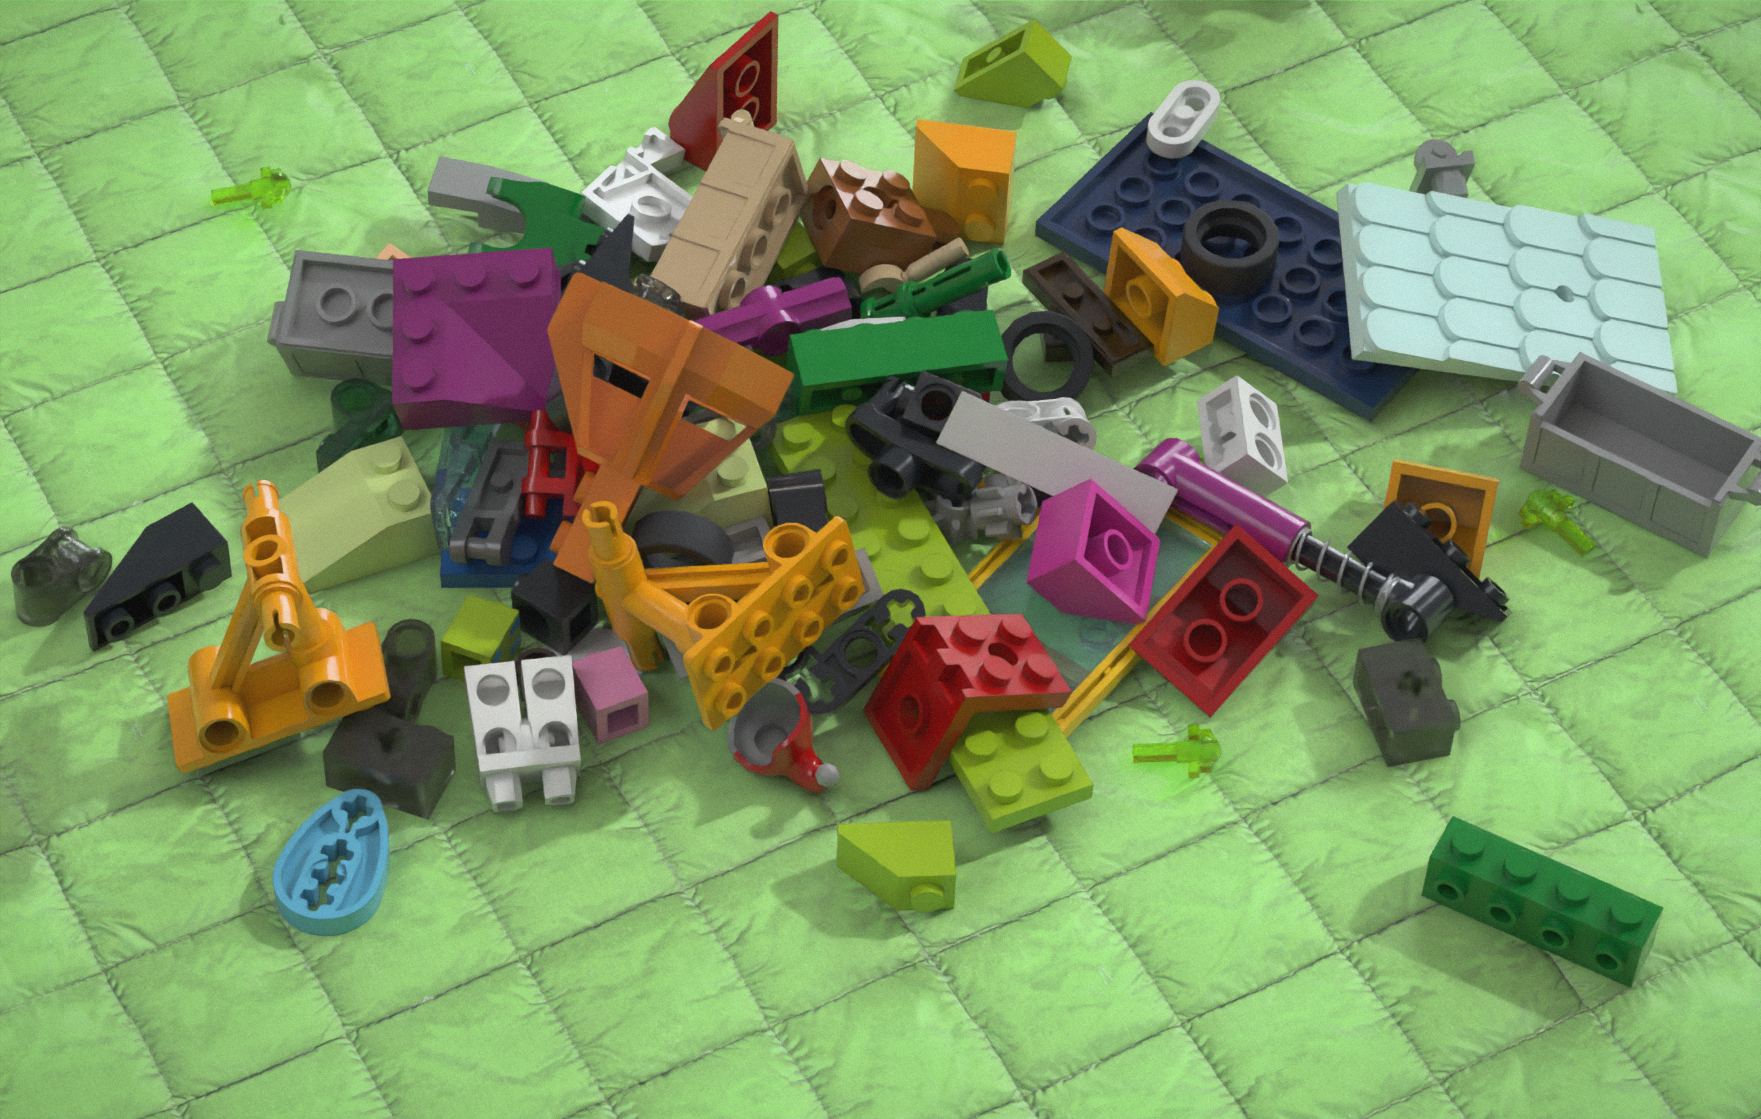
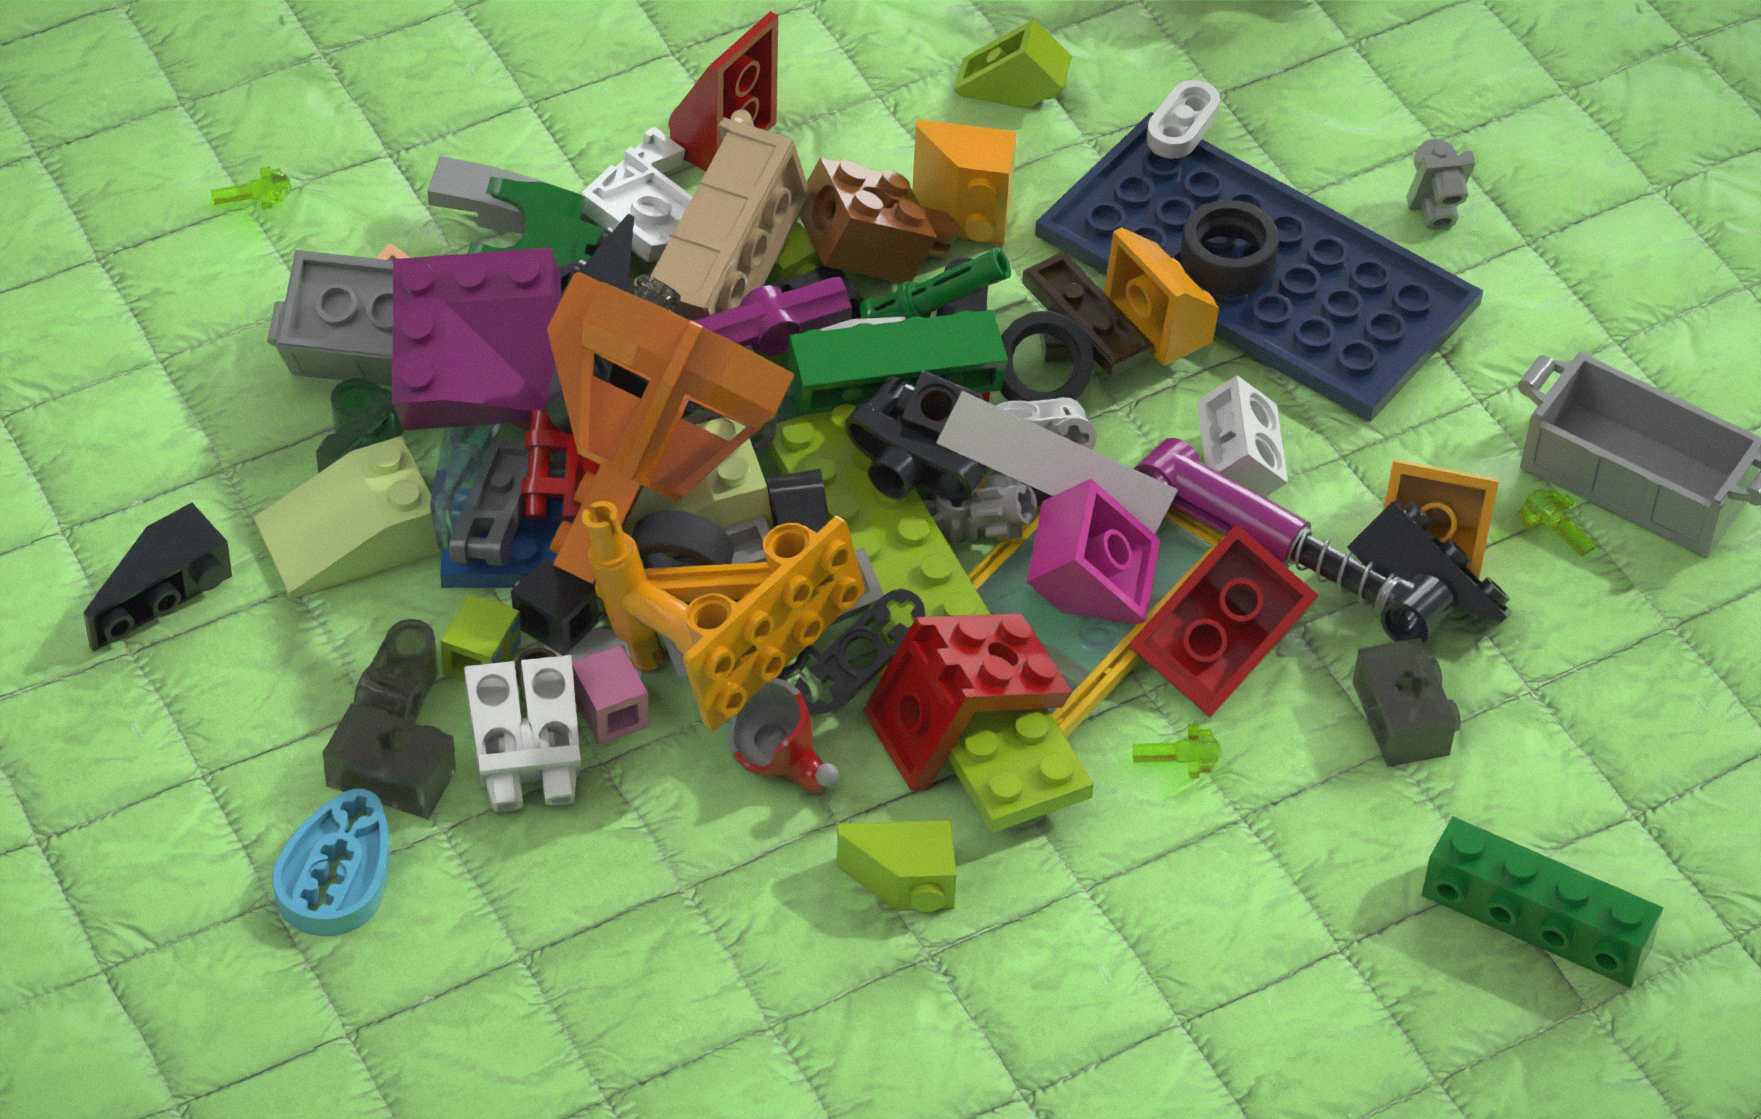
clear smoke piece [11,526,113,627] -> none
light orange plate [167,480,390,774] -> none
tan piece [858,237,969,300] -> none
light aqua piece [1336,182,1678,396] -> none

